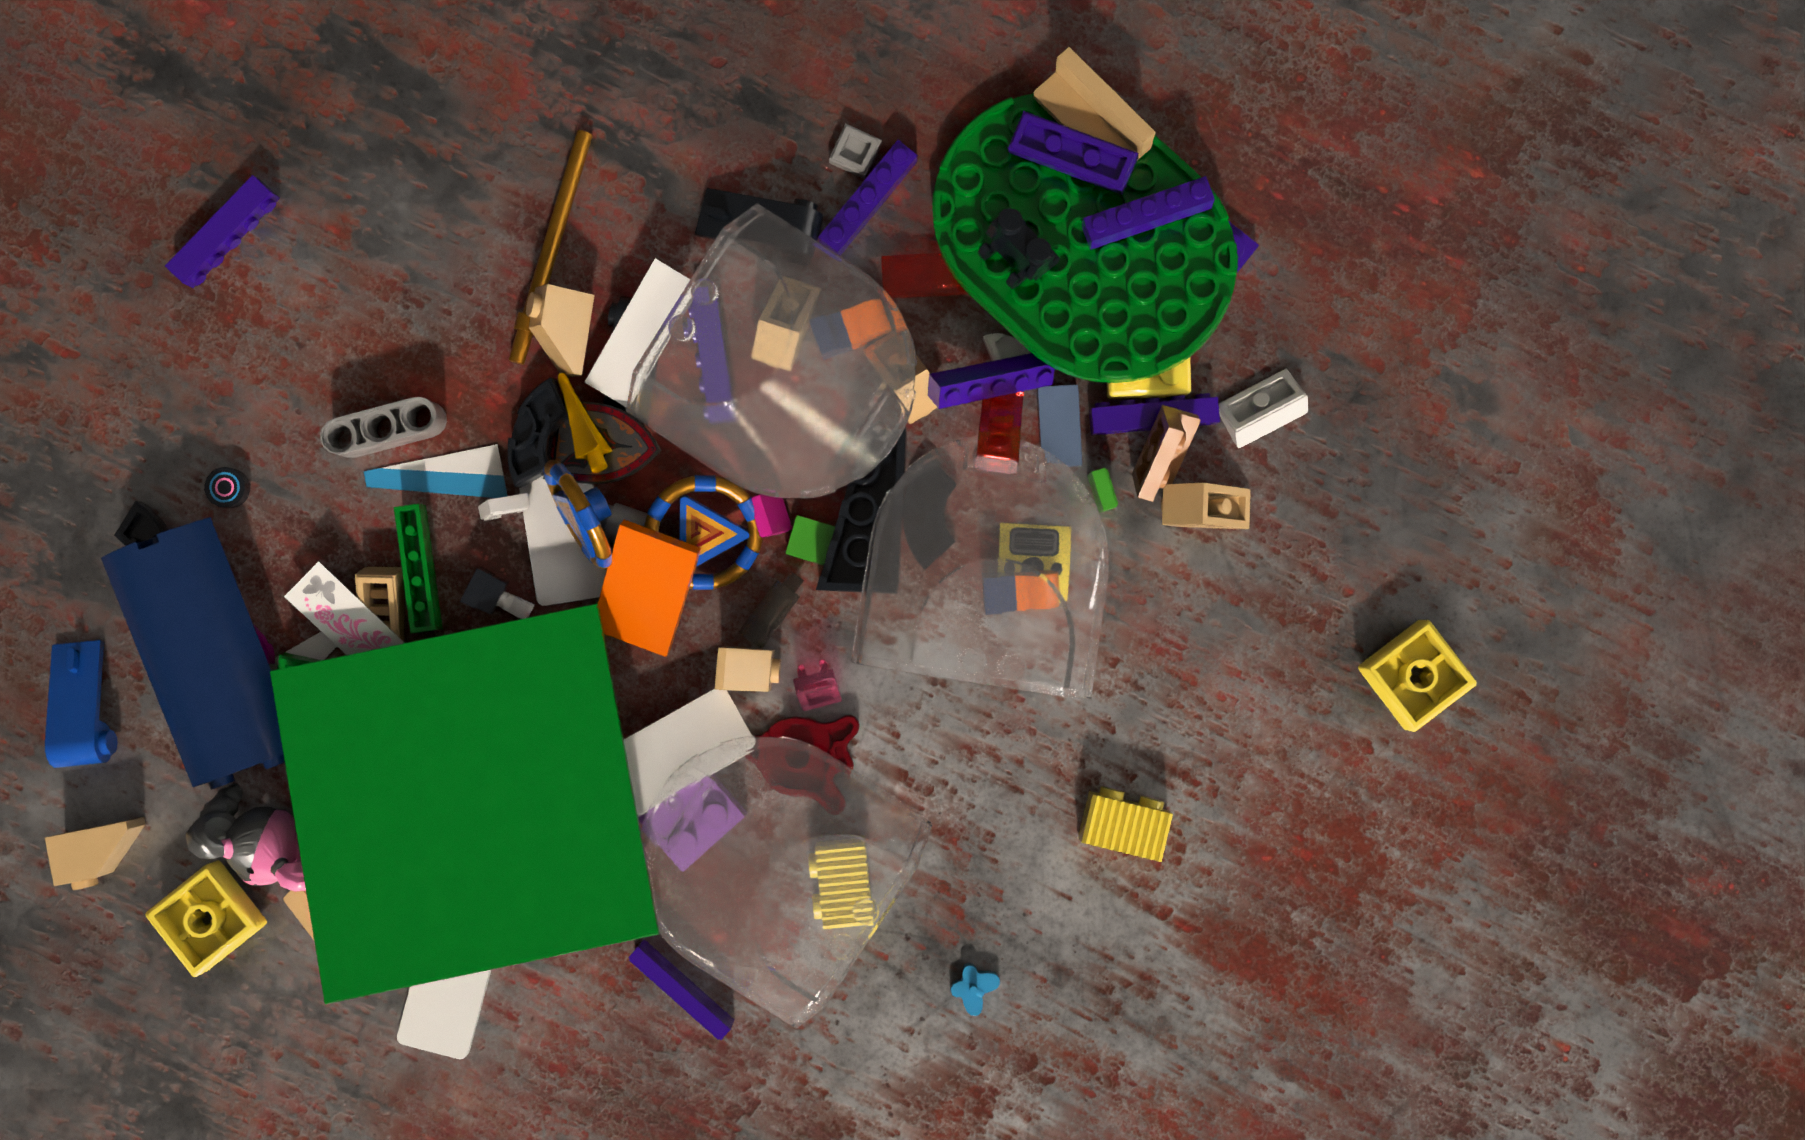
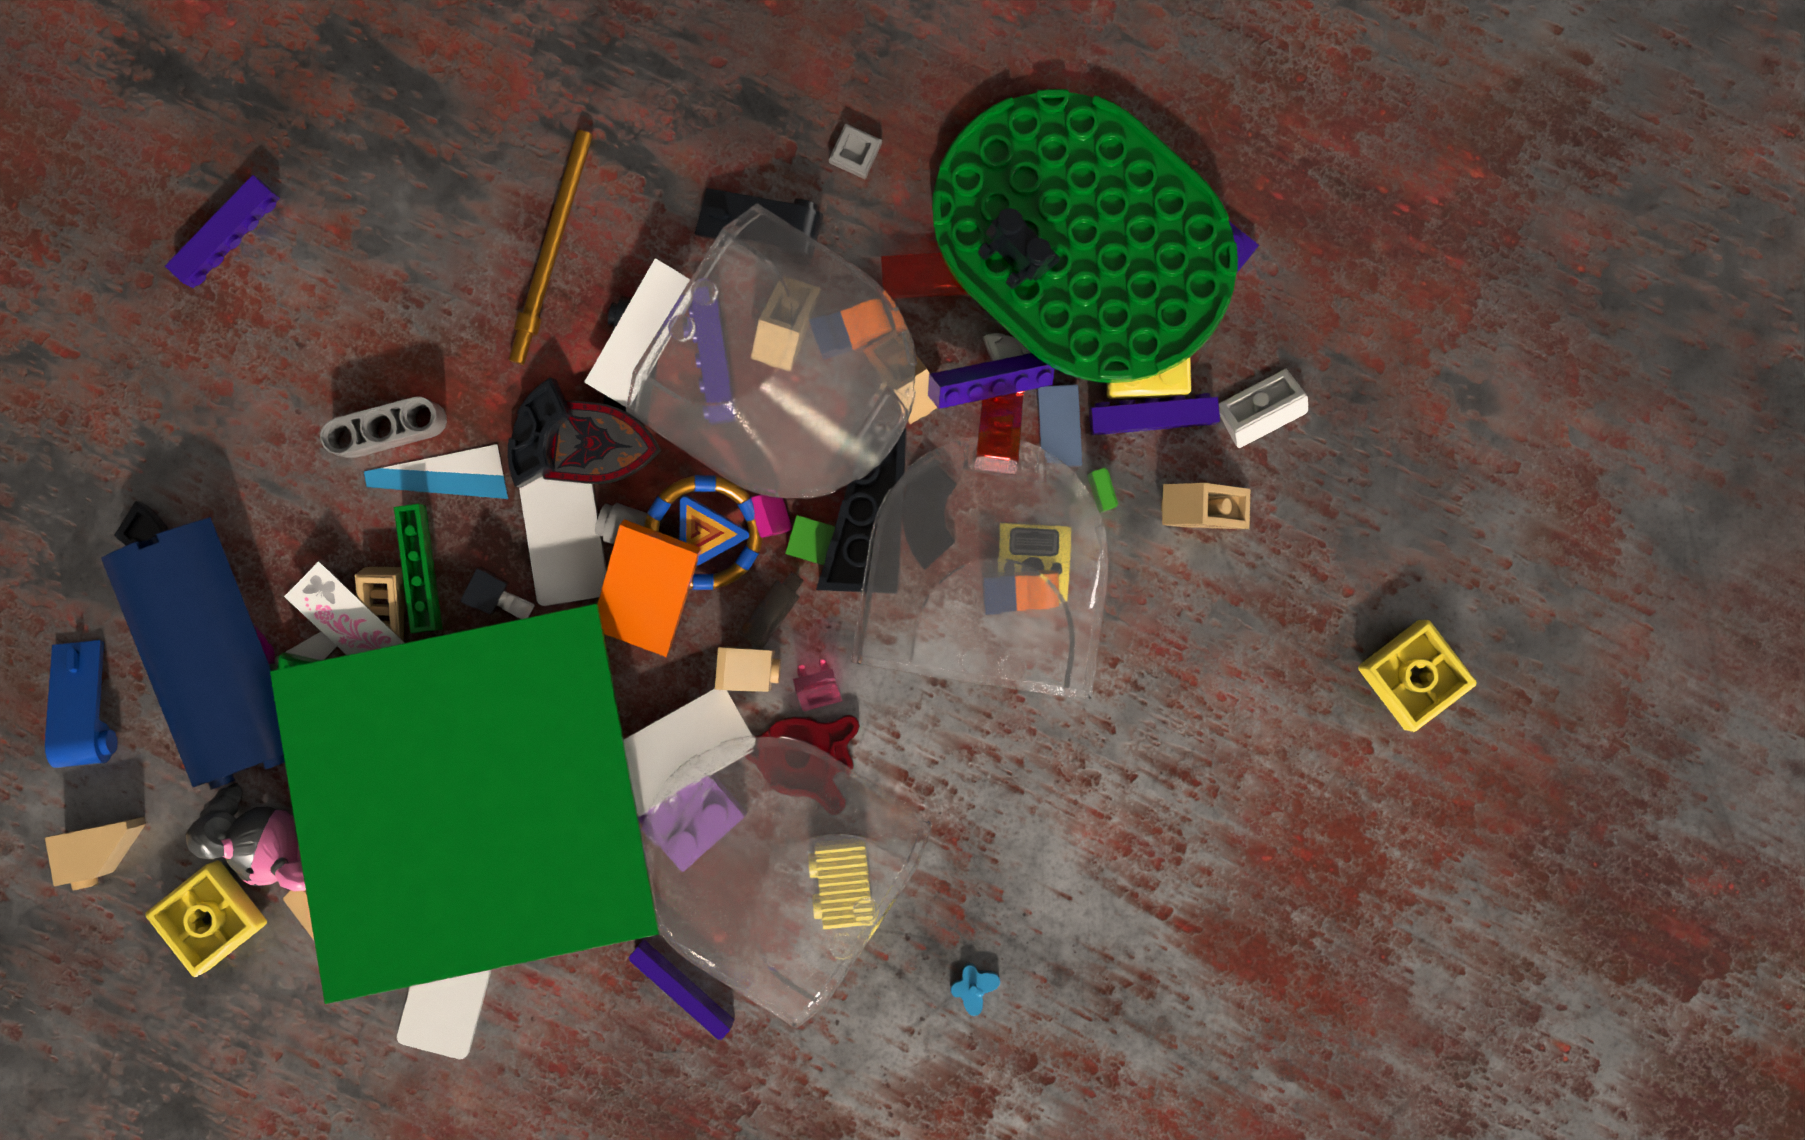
black tile [204,467,250,508] -> none
white tile [478,493,530,521] -> none
tan slope [526,284,595,377] -> none
piece [543,460,612,569] -> none
yellow piece [558,373,612,473] -> none
dark purple piece [818,140,918,258] -> none
dark purple tile [1008,111,1138,195] -> none
tan panel [1033,47,1155,161] -> none
light yellow brick [1078,786,1173,862] -> none
dark purple piece [1082,176,1215,250] -> none
medium nougat bracket [1132,405,1200,502] -> none

